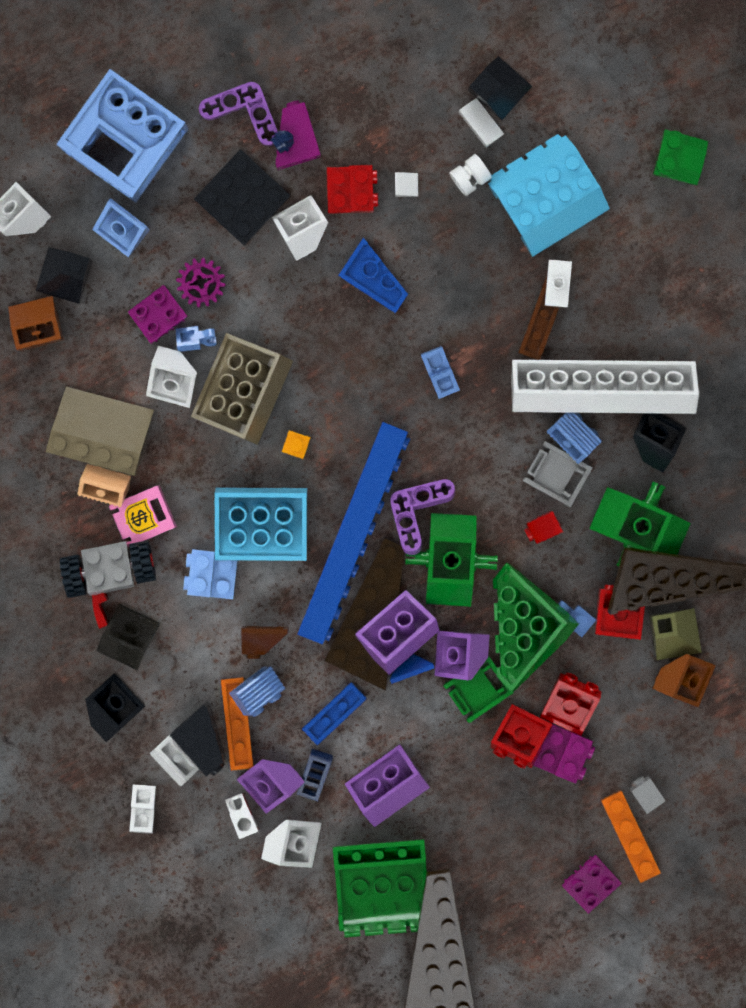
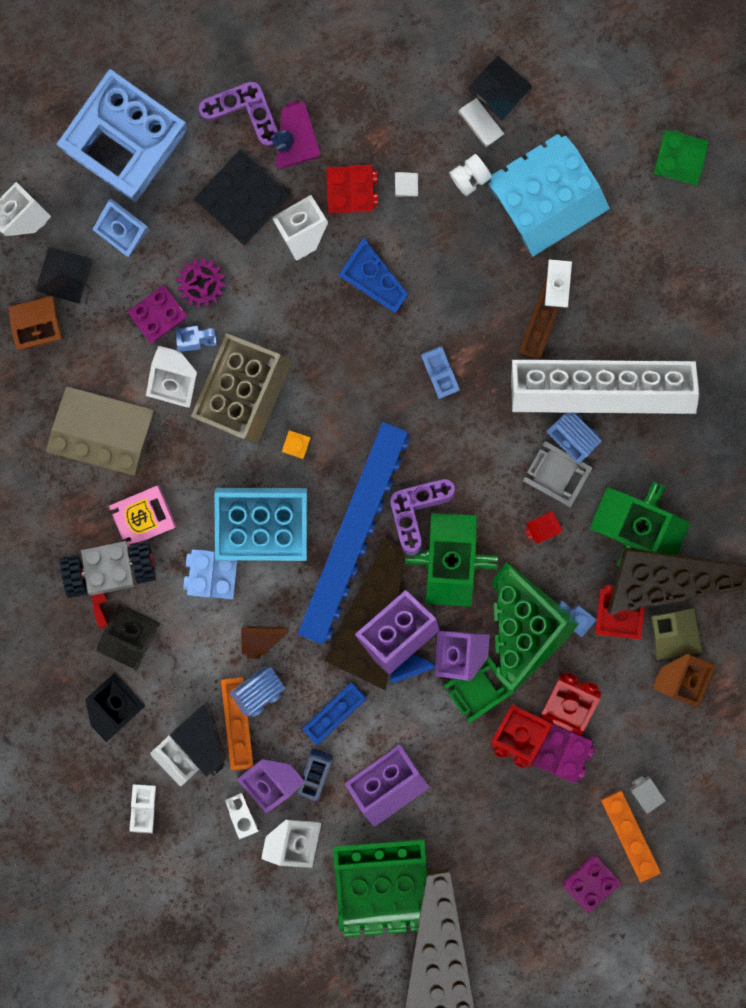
light nougat brick [78,464,131,507] -> none
black slope [633,413,687,473] -> none

